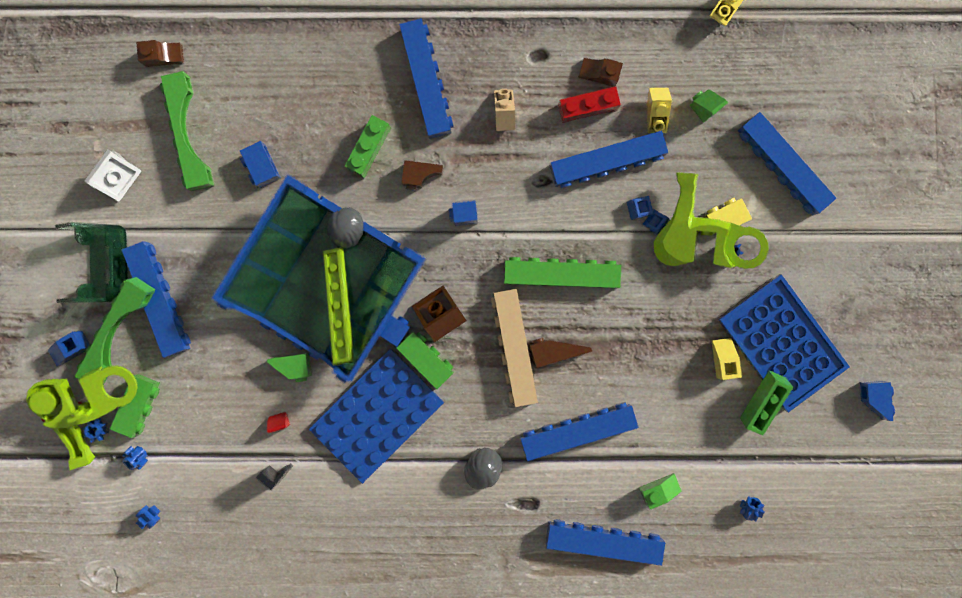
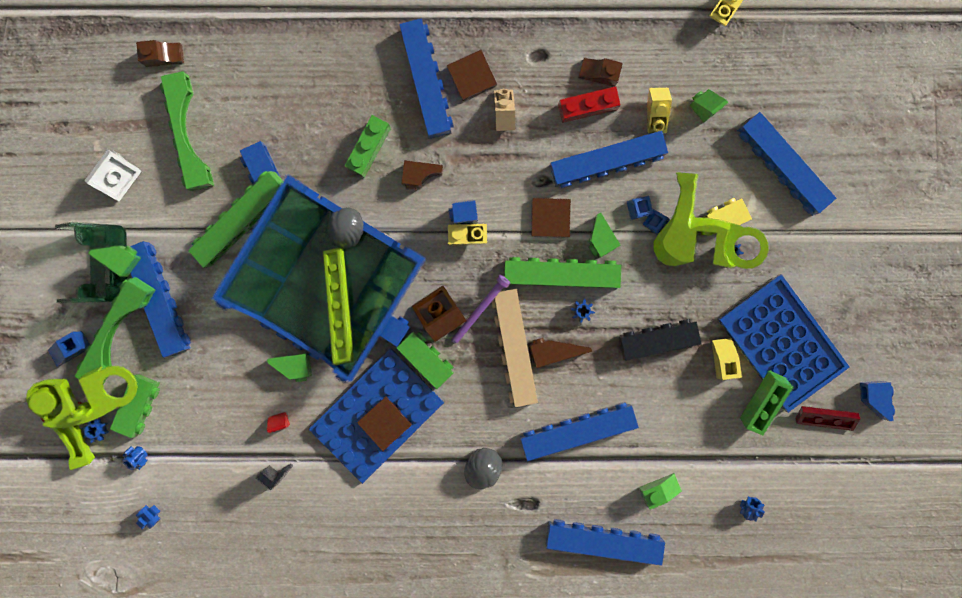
none -> bright green slope [88,245,141,277]
none -> bright green brick [188,171,283,268]
none -> reddish brown tile [357,396,412,451]
none -> reddish brown tile [447,50,497,101]
none -> light yellow slope [448,224,487,246]
none -> medium lavender bar [452,275,510,344]
none -> reddish brown tile [531,198,571,238]
none -> blue gear [570,299,595,323]
none -> bright green slope [589,212,621,258]
none -> black brick [618,319,702,361]
none -> dark red plate [795,406,860,431]

